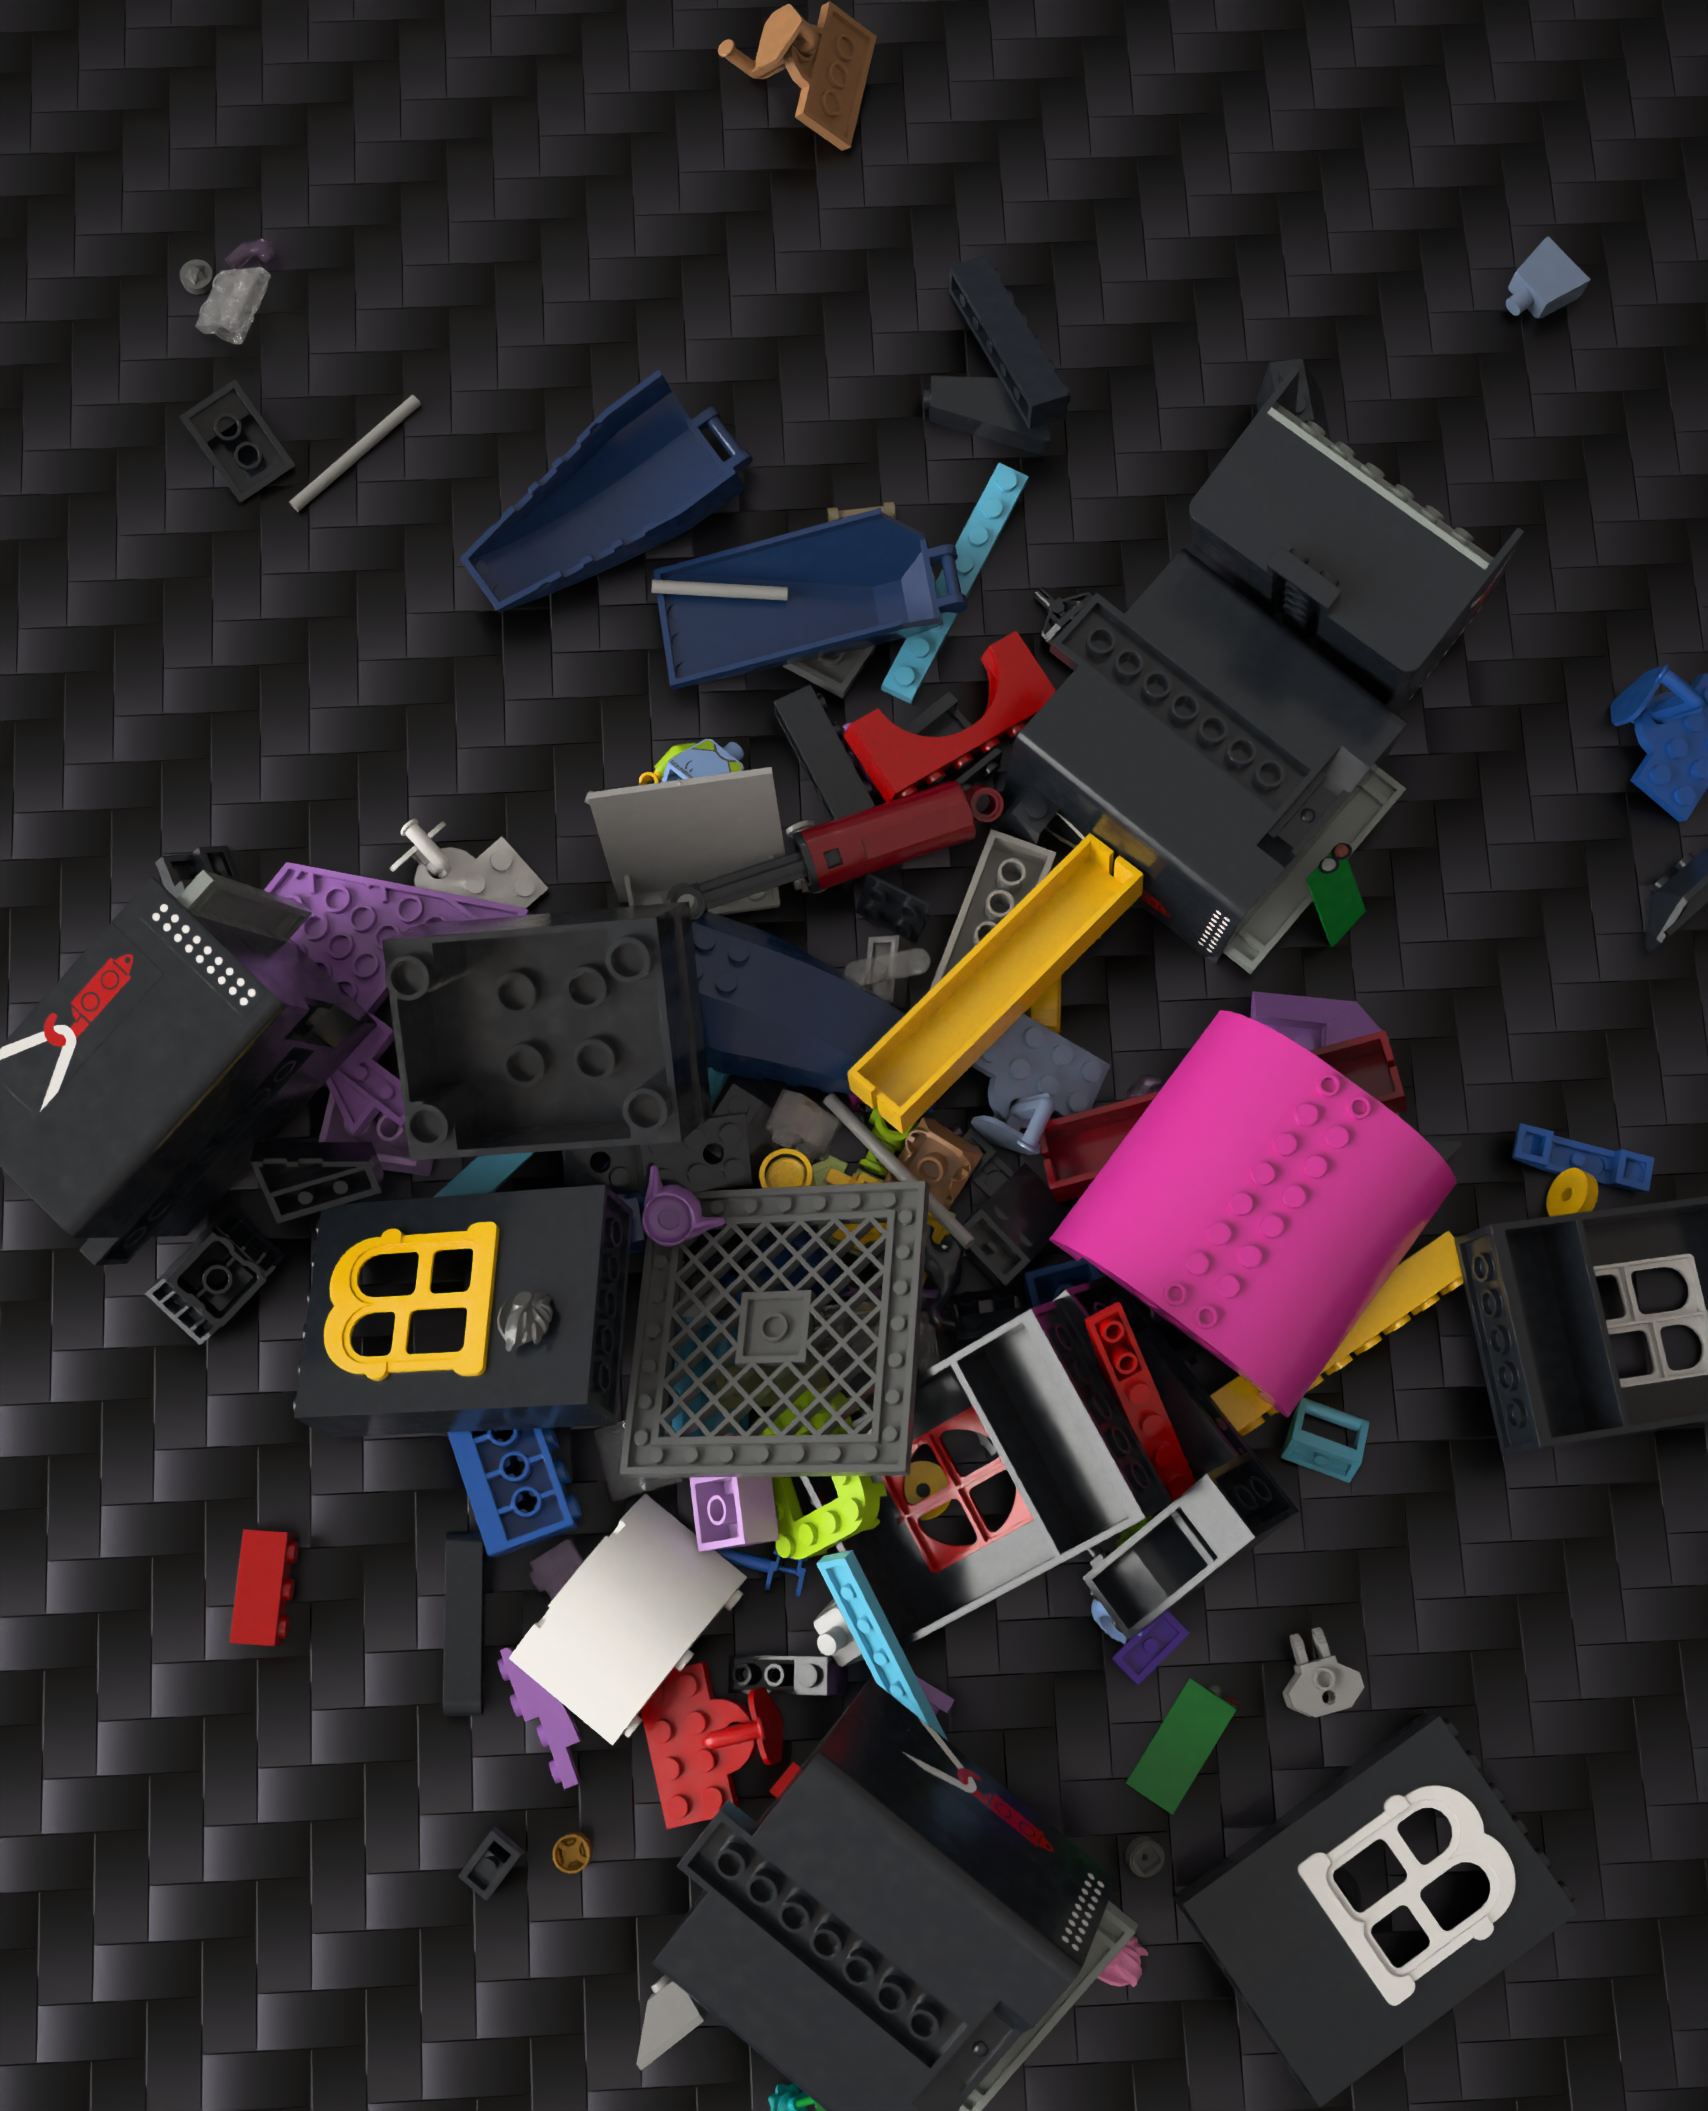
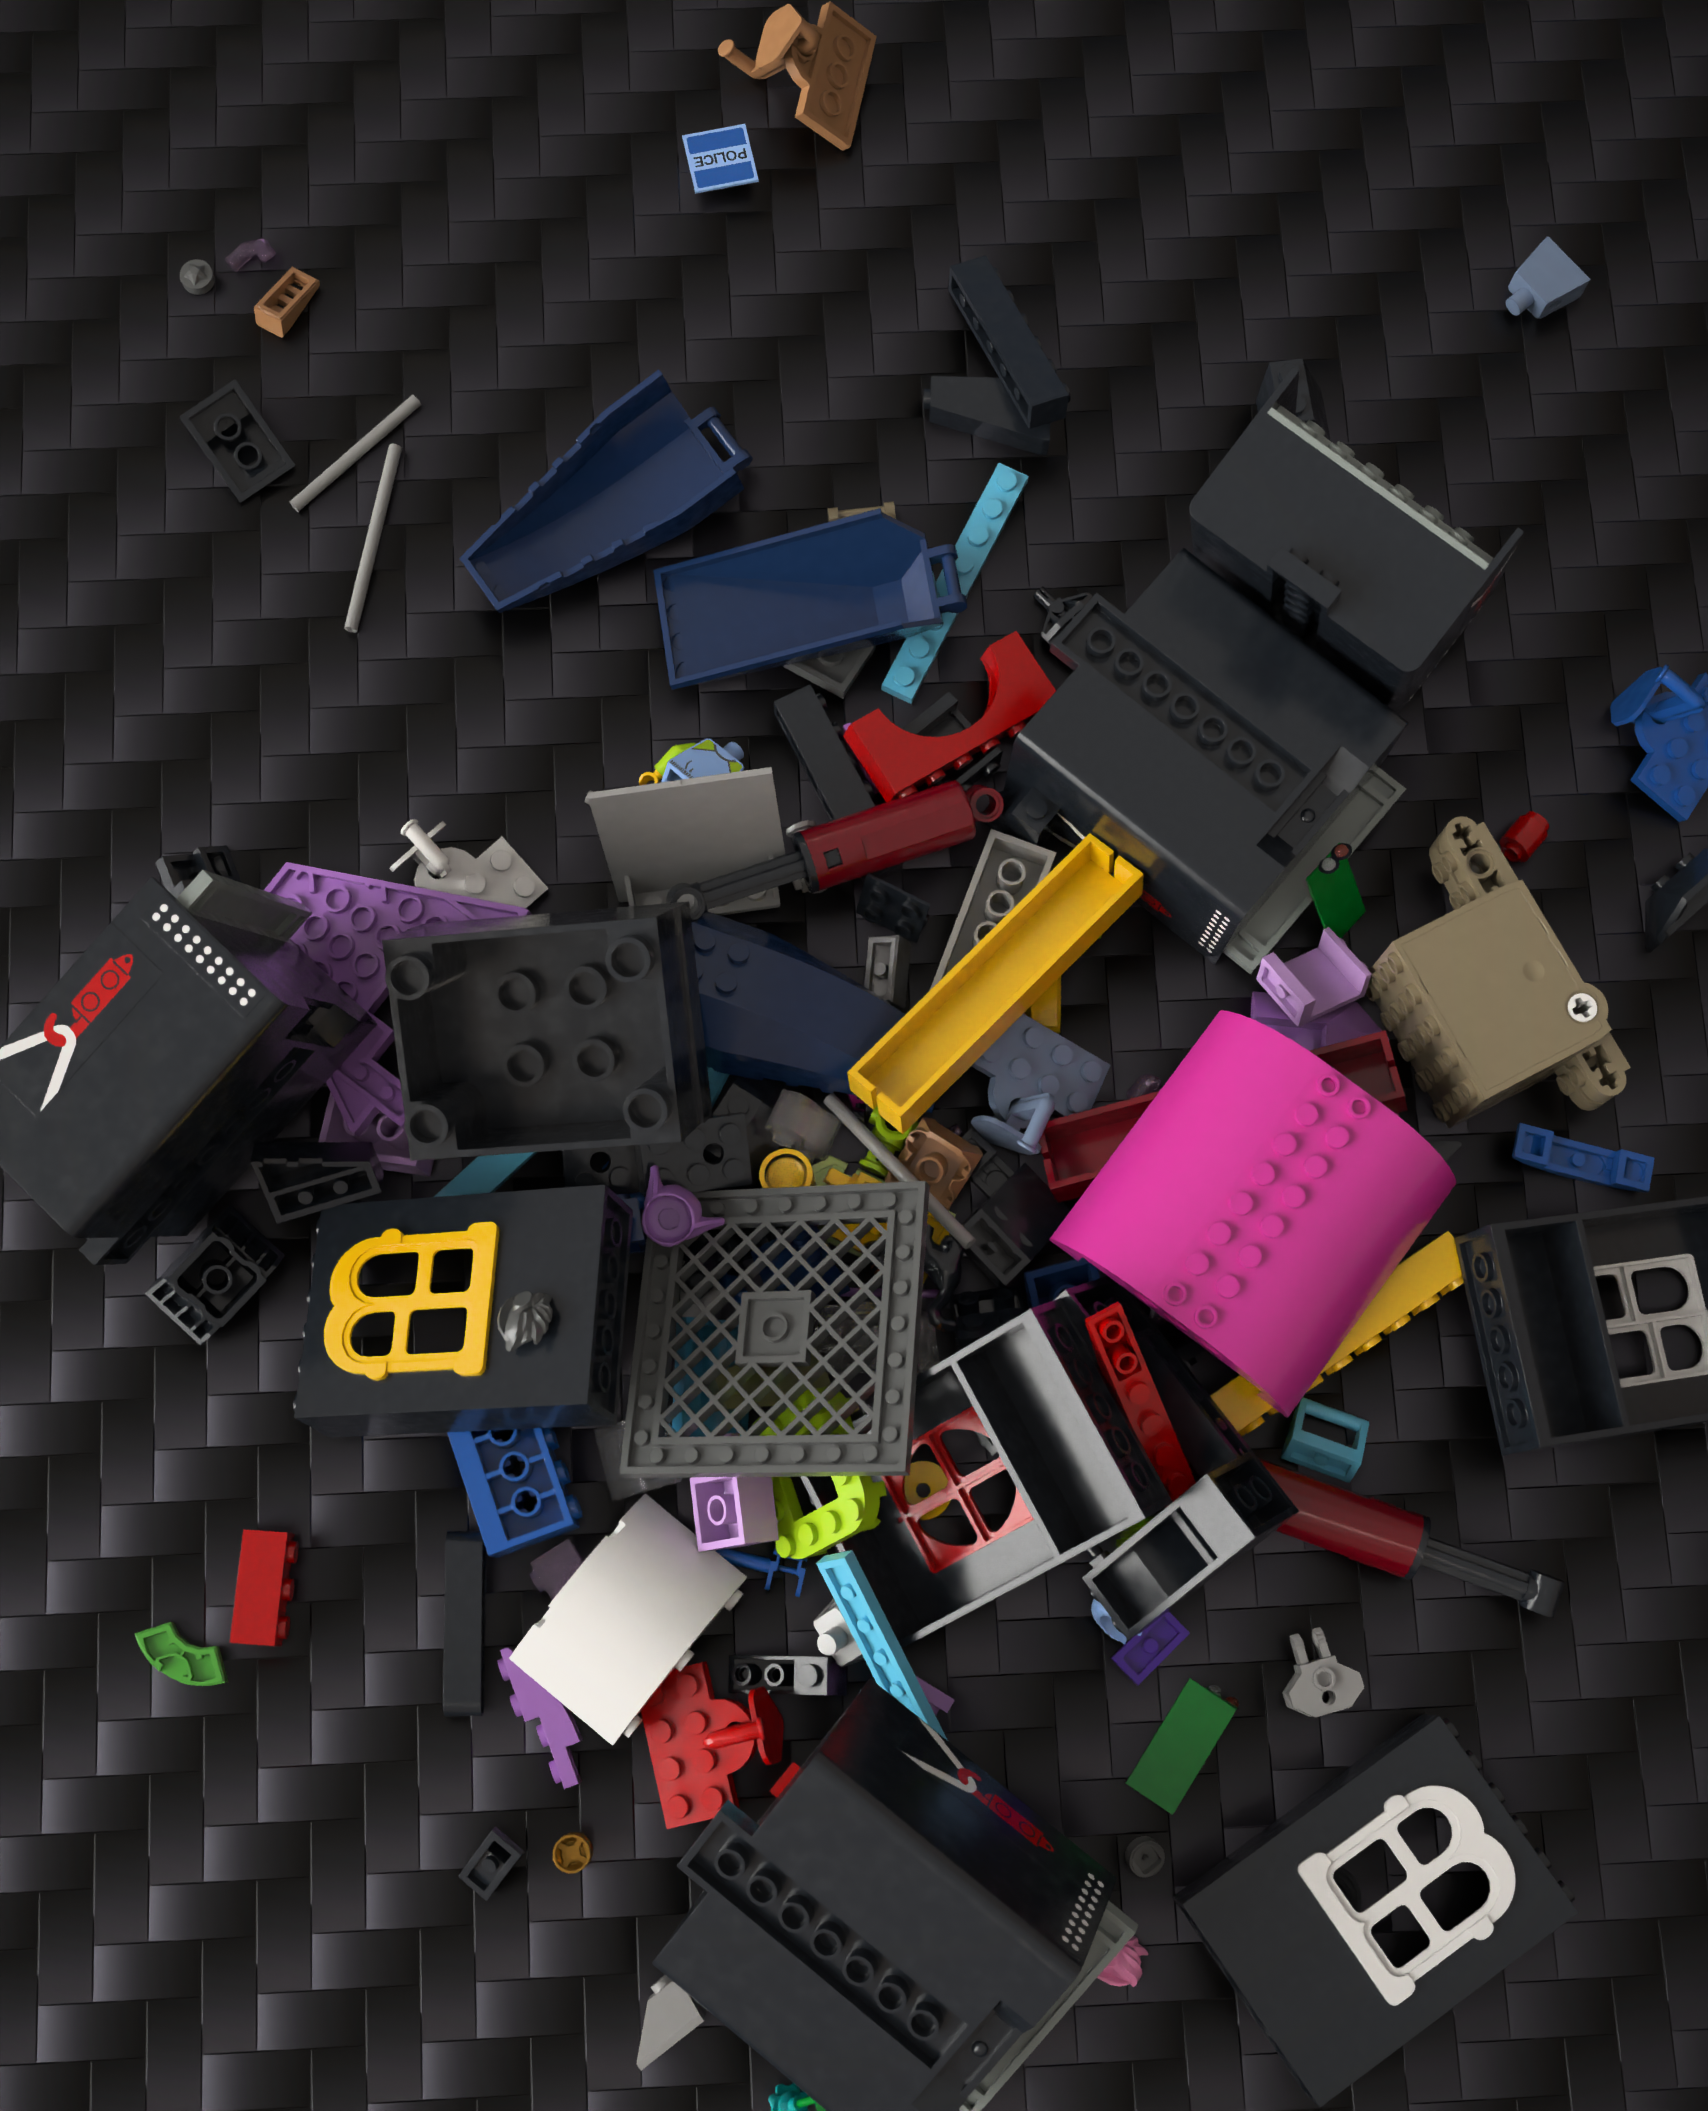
clear plate [195,267,271,344] -> none
light grey bar [651,579,788,601] -> none
clear piece [844,948,930,986] -> none
yellow piece [1546,1168,1598,1217] -> none
none -> bright green tile [135,1622,228,1686]
none -> medium nougat slope [254,266,320,338]
none -> light grey piece [344,444,402,633]
none -> piece [682,124,759,194]
none -> lavender panel [1256,927,1372,1027]
none -> dark red piece [1258,1458,1566,1618]
none -> dark tan piece [1365,816,1631,1129]
none -> red brick [1499,811,1550,862]

